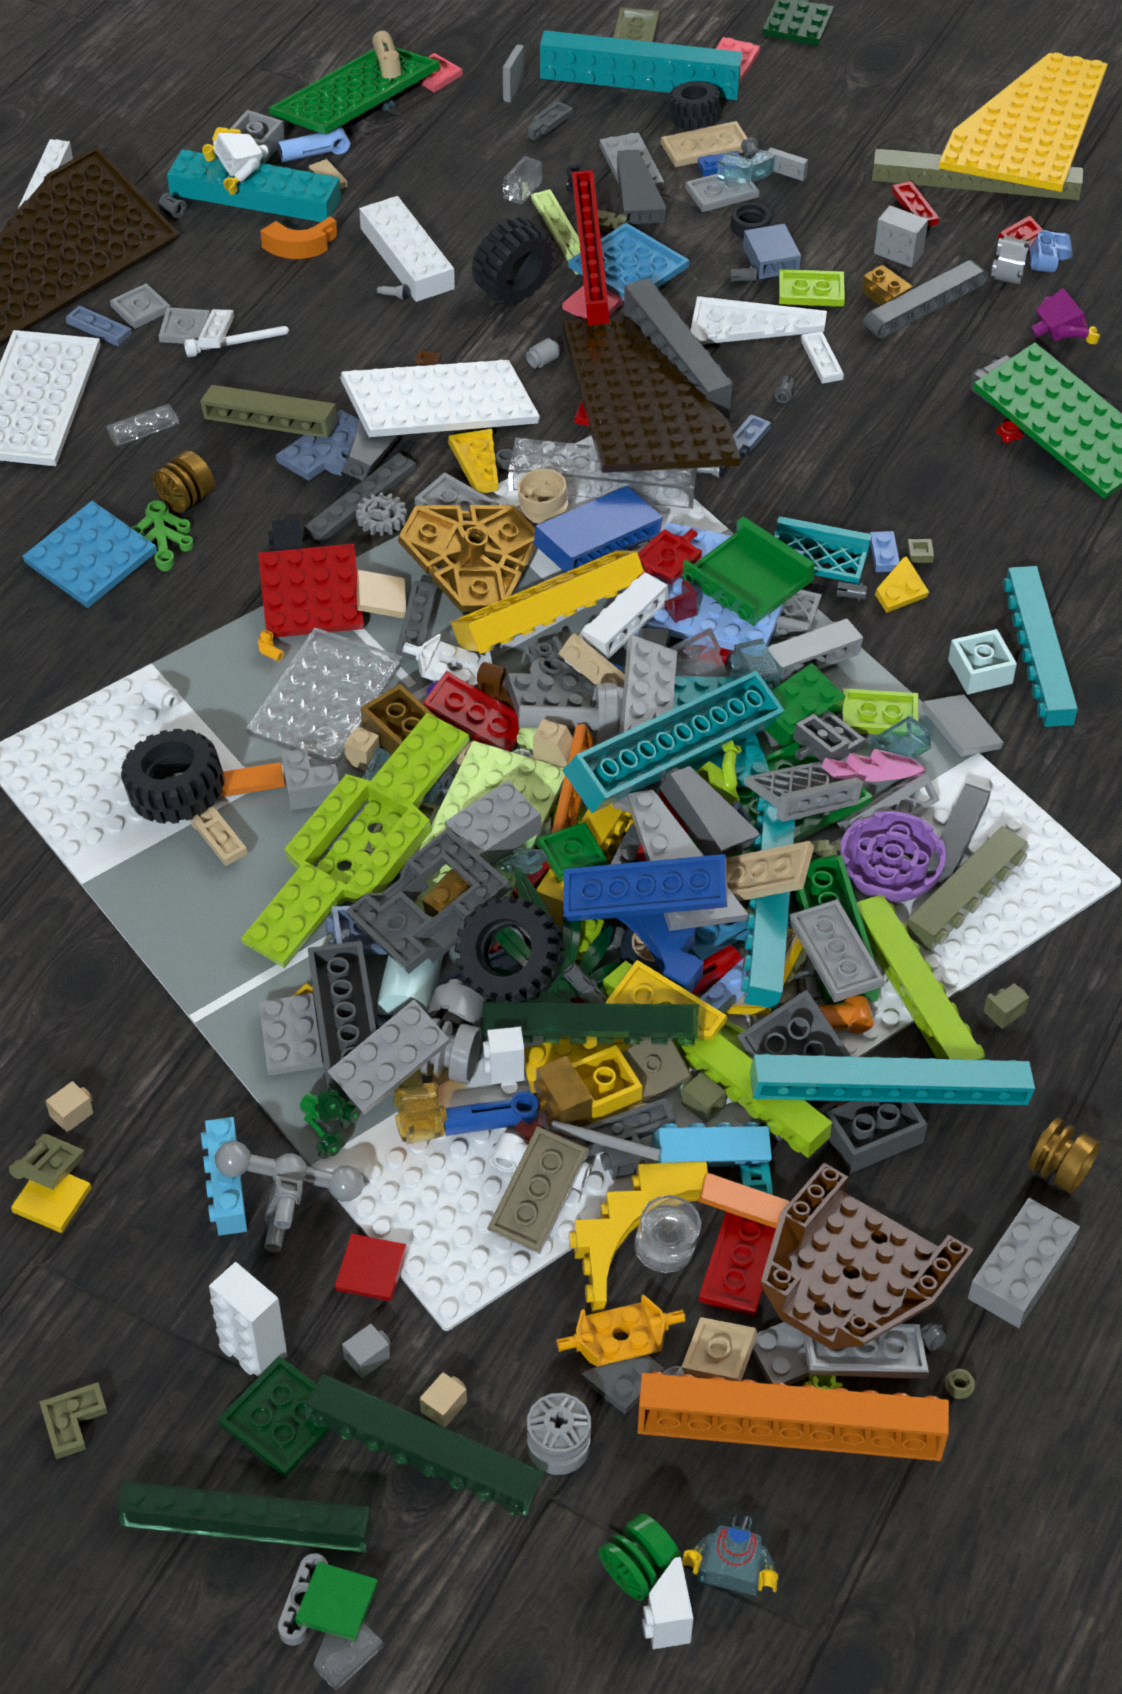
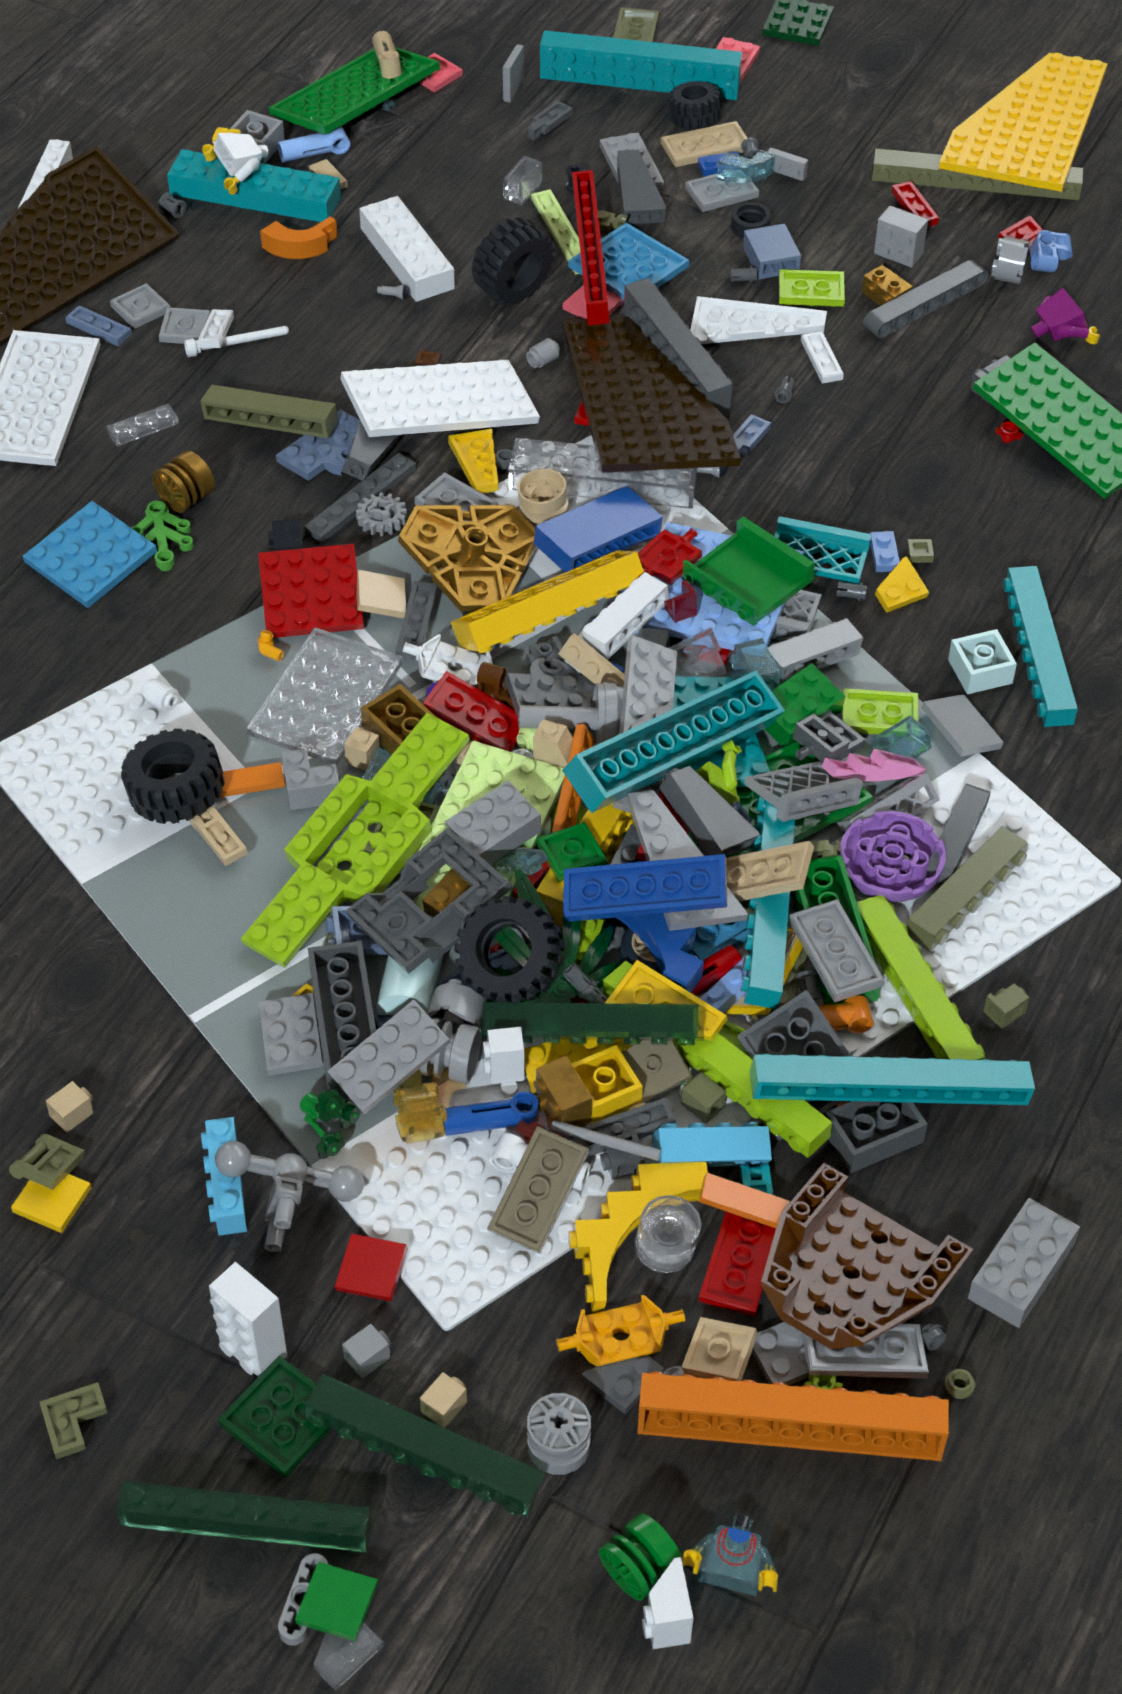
pearl gold wheel [1028,1118,1101,1194] -> none

